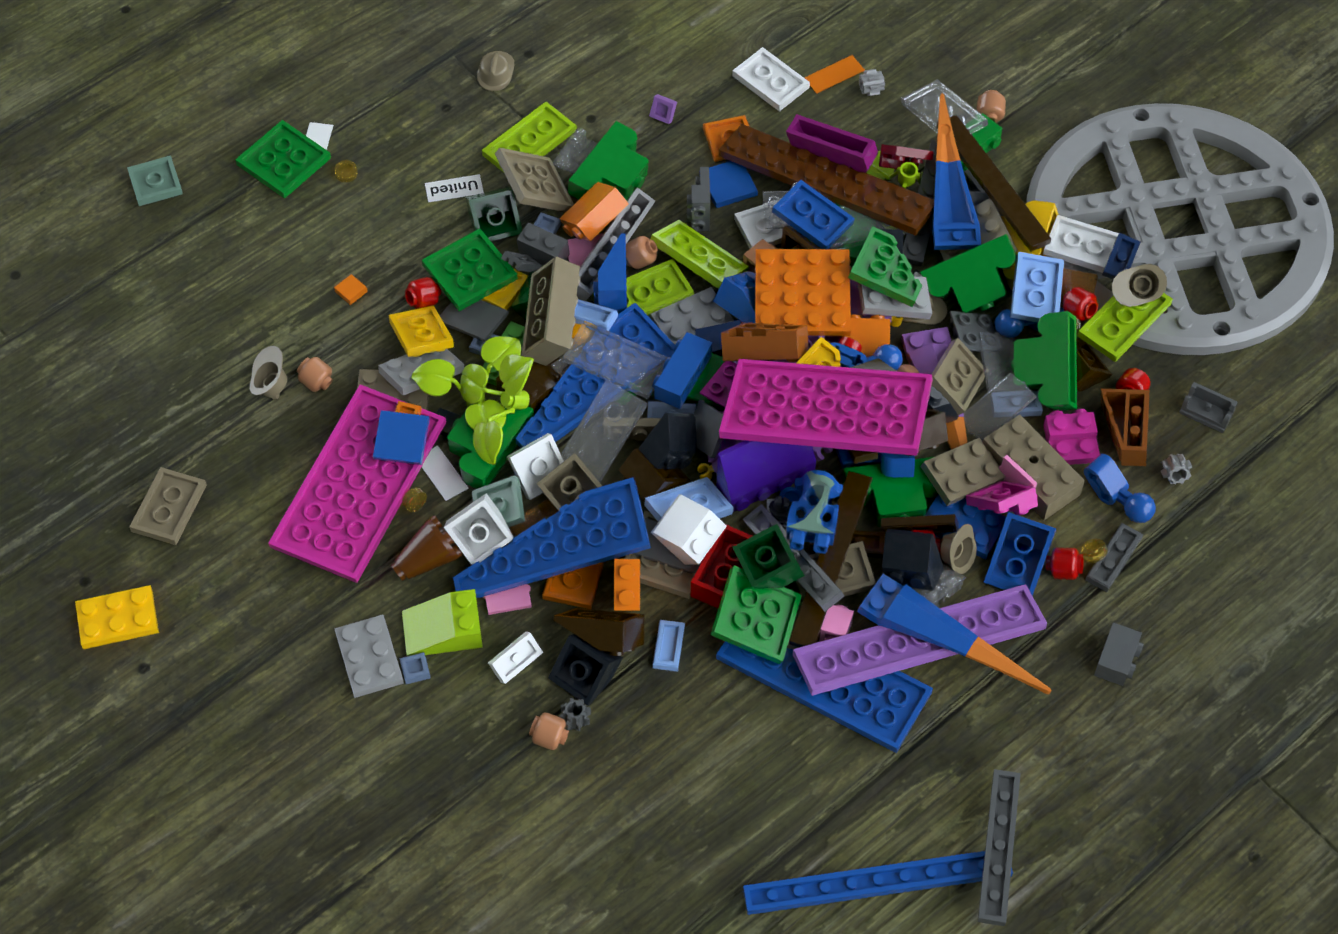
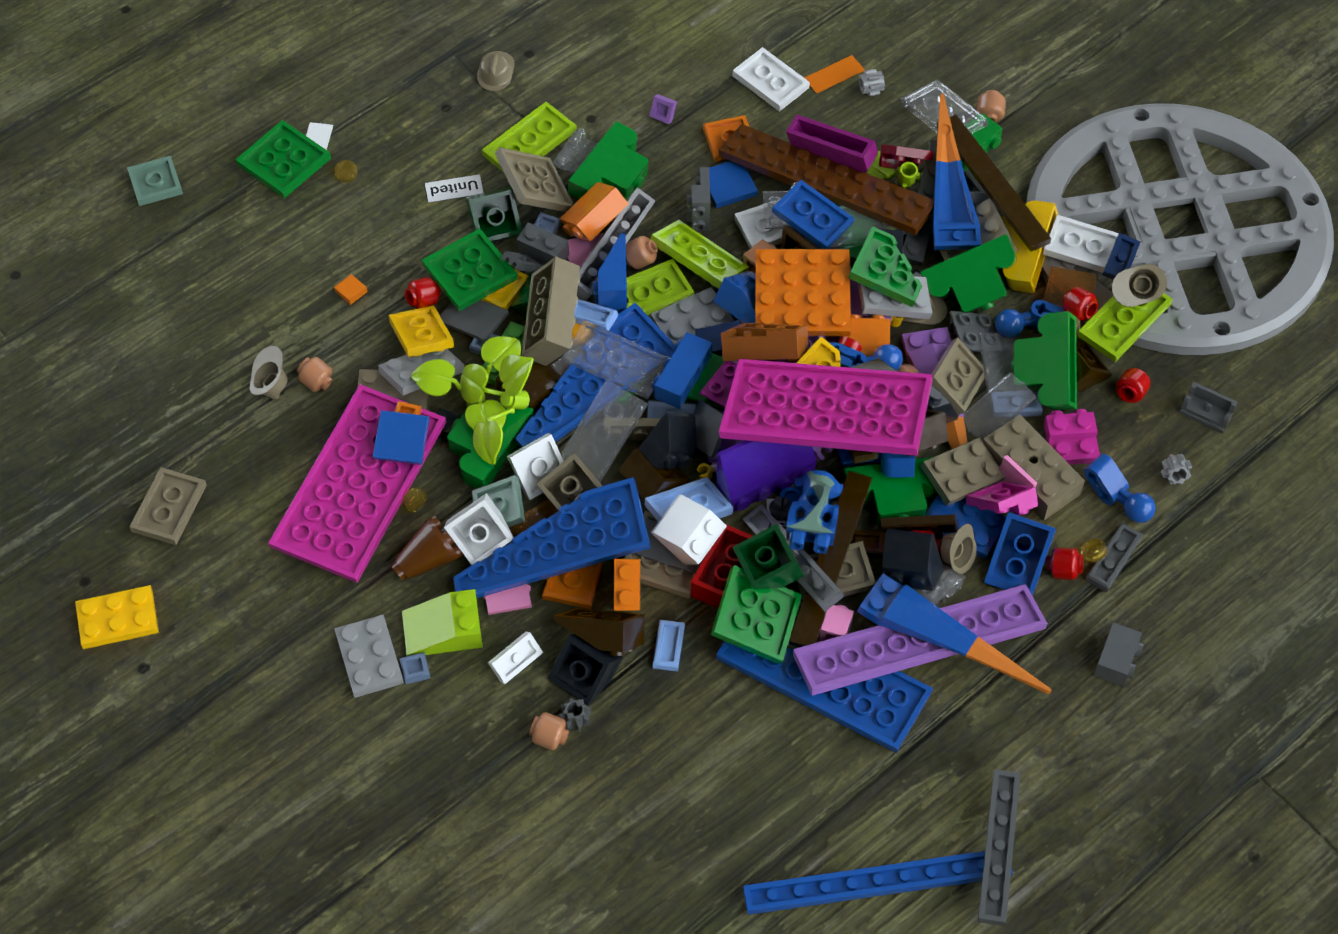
white sticker [422,446,468,501] -> none
light blue plate [1010,252,1064,322] -> none
dark orange wedge [1101,389,1150,466] -> none

